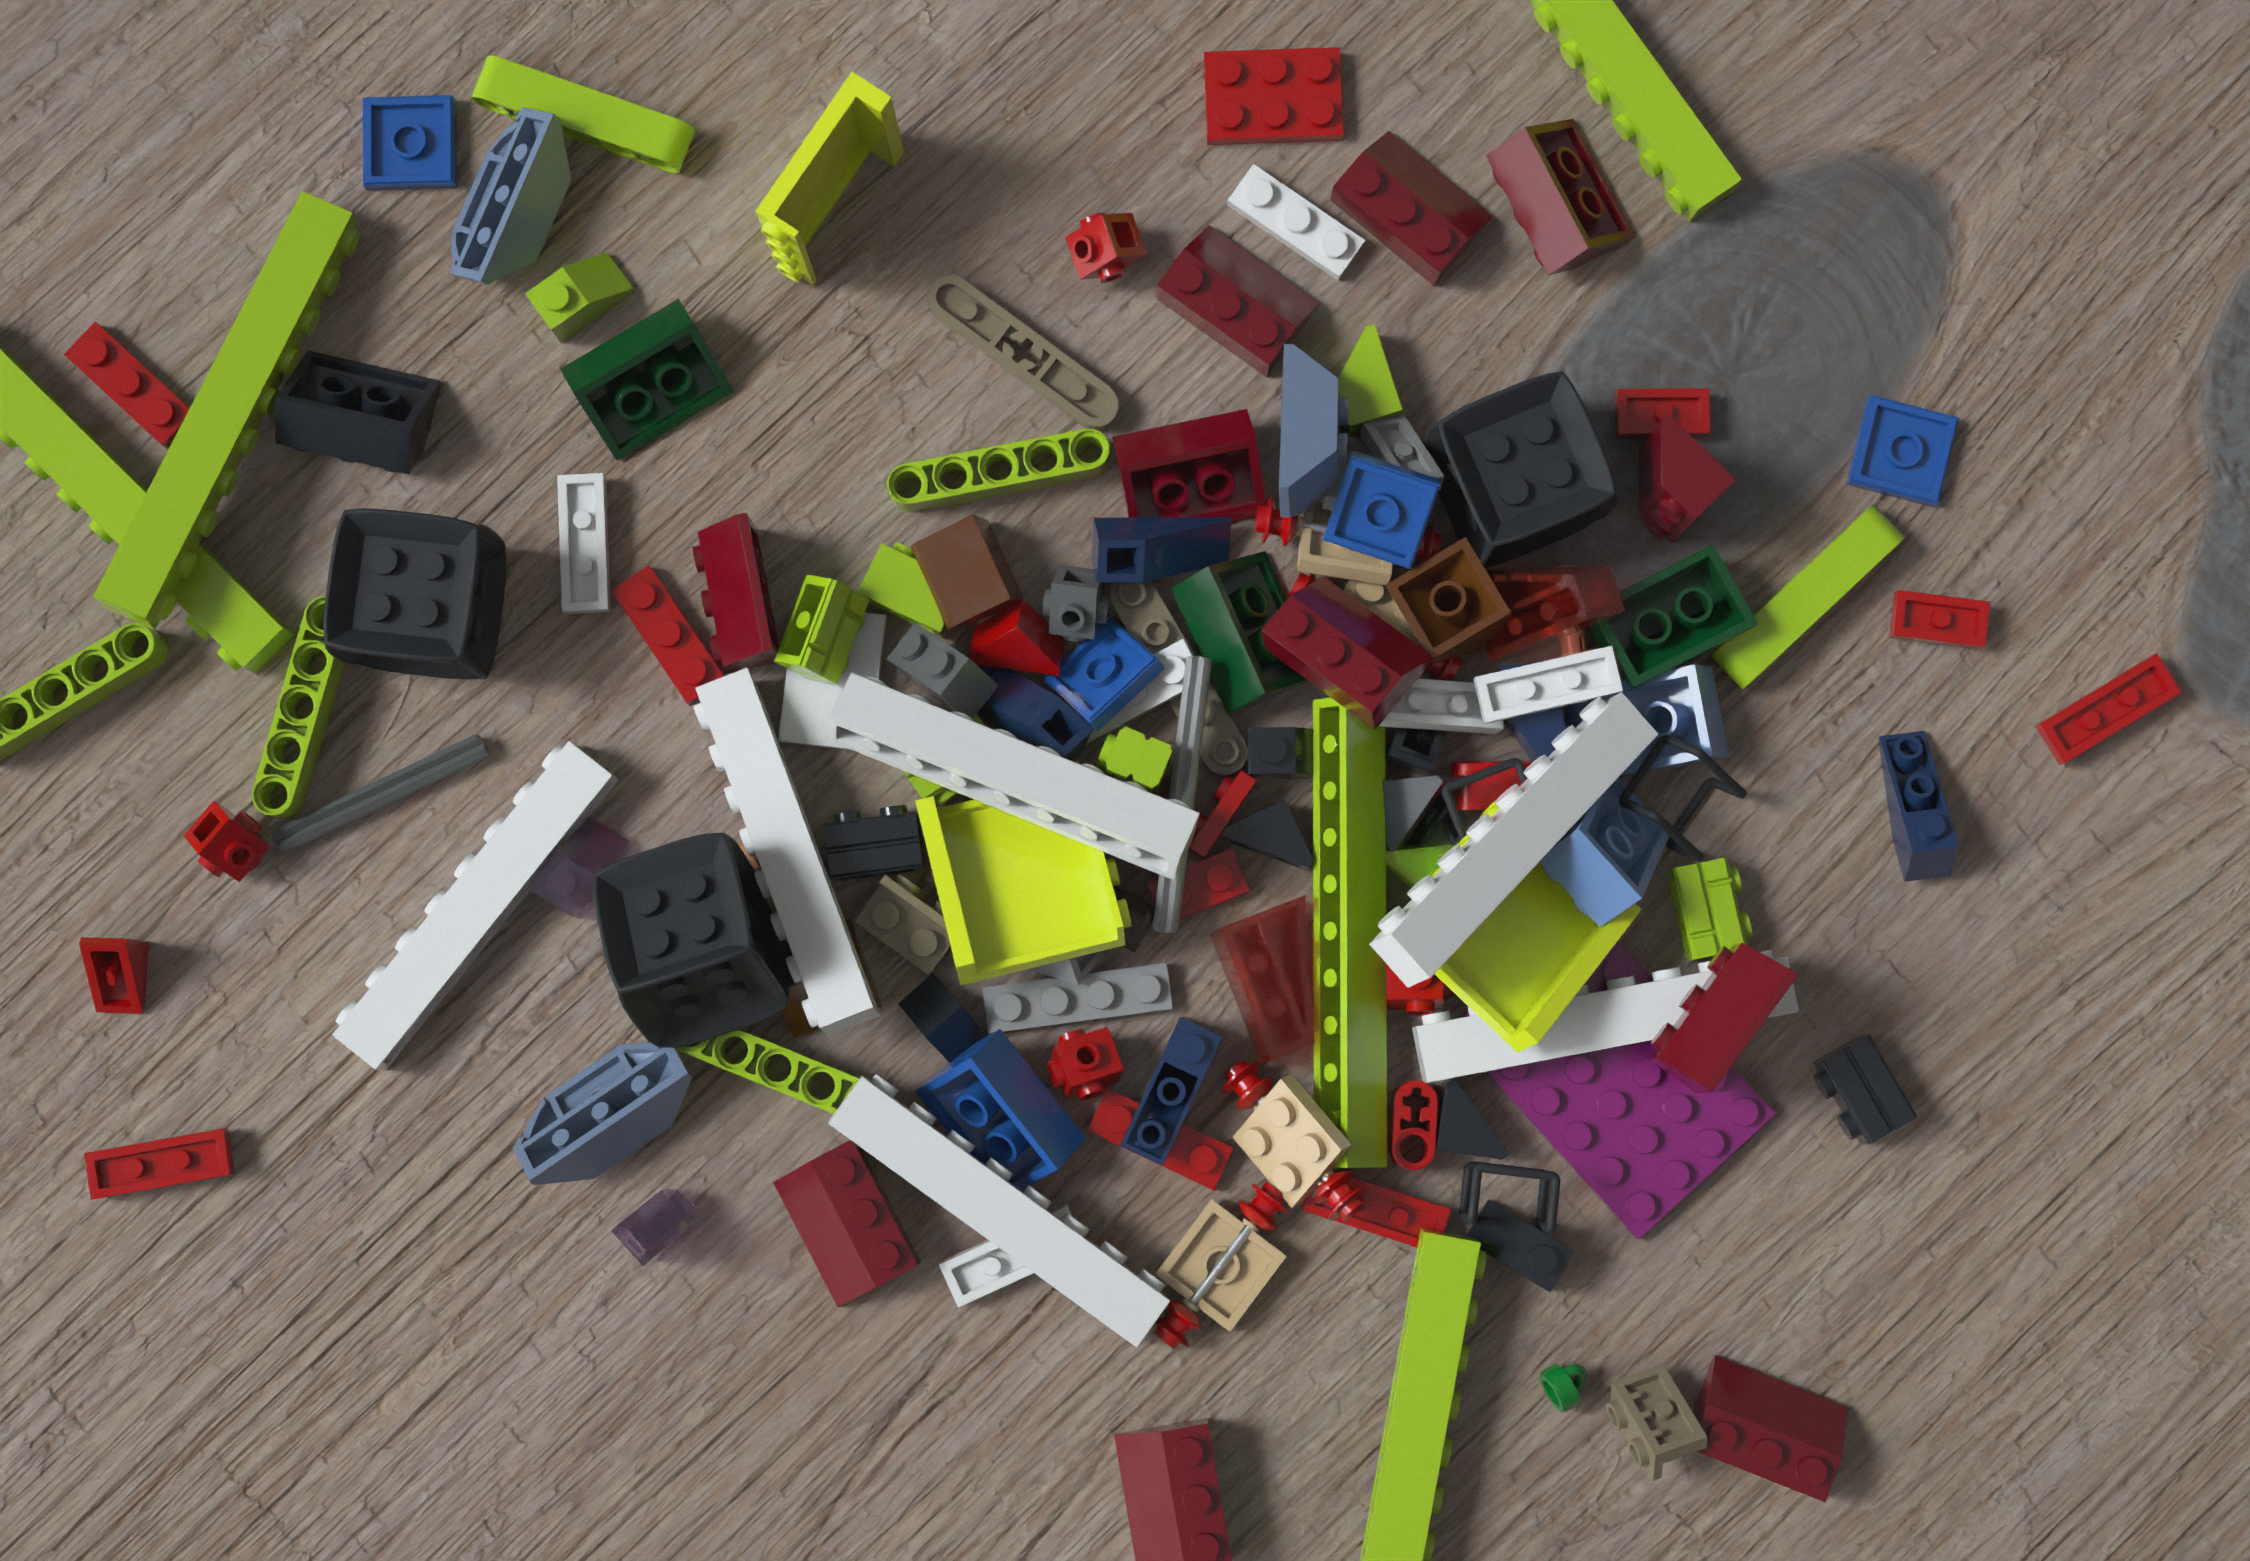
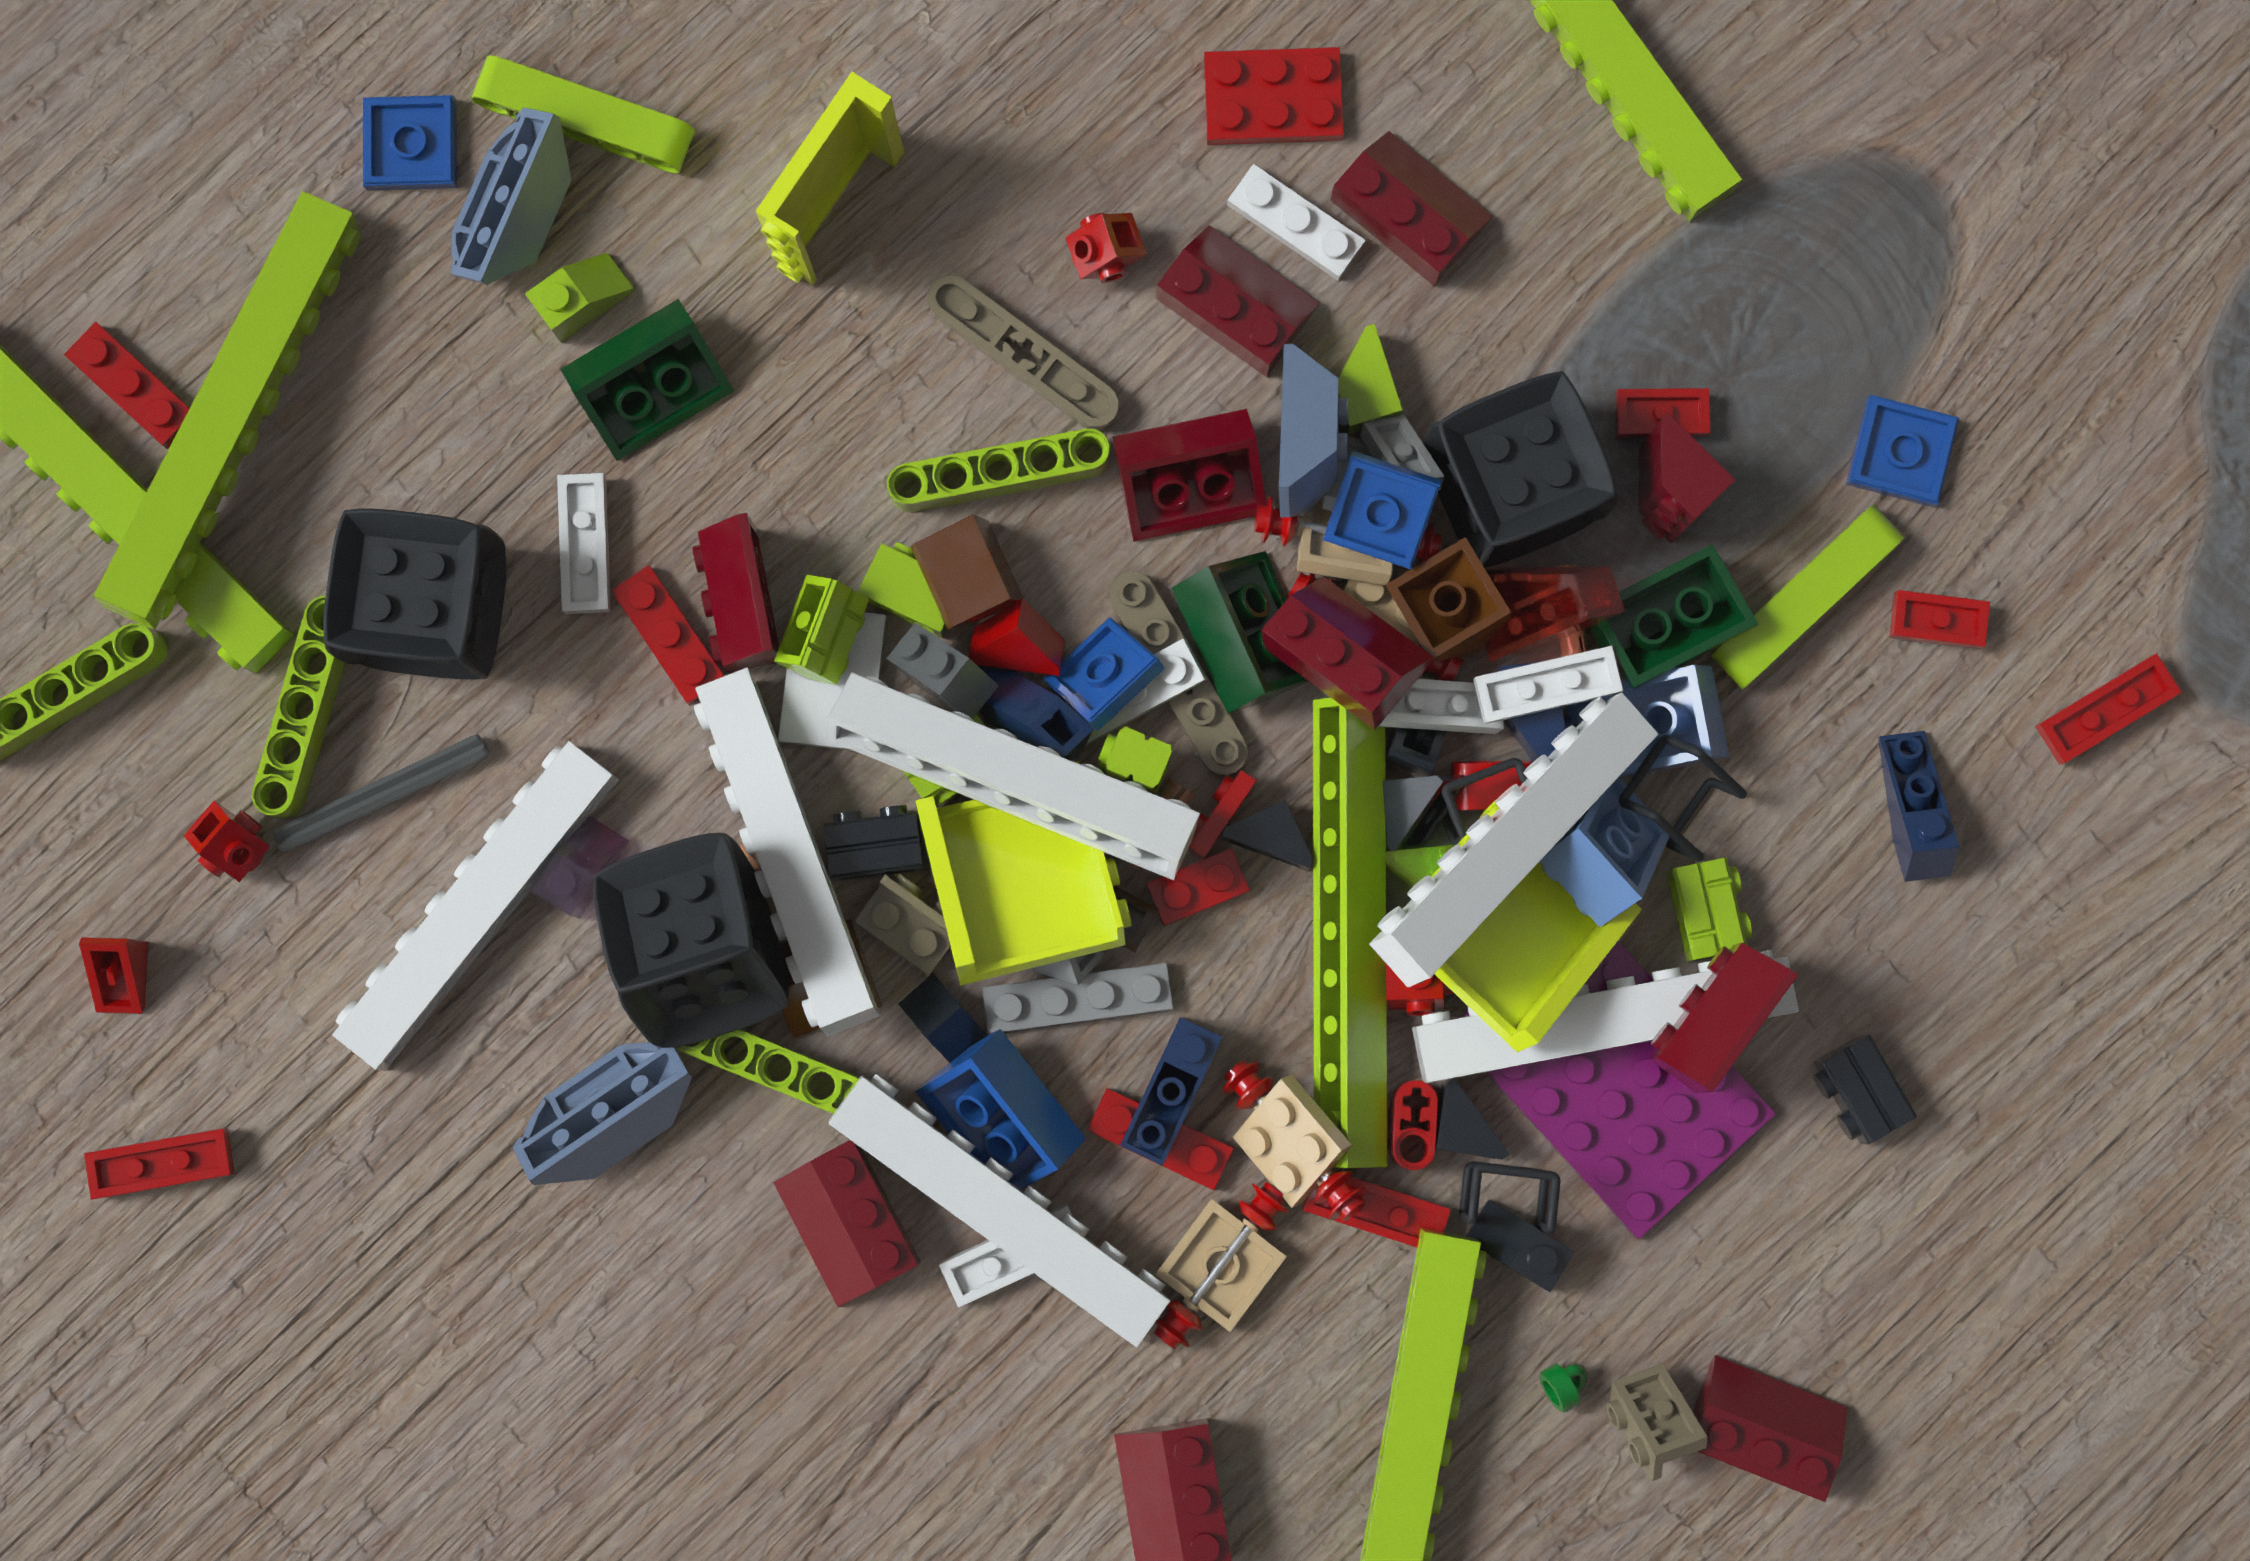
black slope [275,350,440,474] -> none
clear purple slope [612,1189,698,1266] -> none
dark grey brick [1043,565,1111,642] -> none
red brick [1047,1027,1124,1100] -> none
dark blue slope [1092,517,1231,582] -> none
light grey axle [1153,656,1212,934] -> none
clear red wedge [1210,895,1315,1064] -> none
black slope [1246,727,1313,779] -> none
slope [1486,119,1636,275] -> none

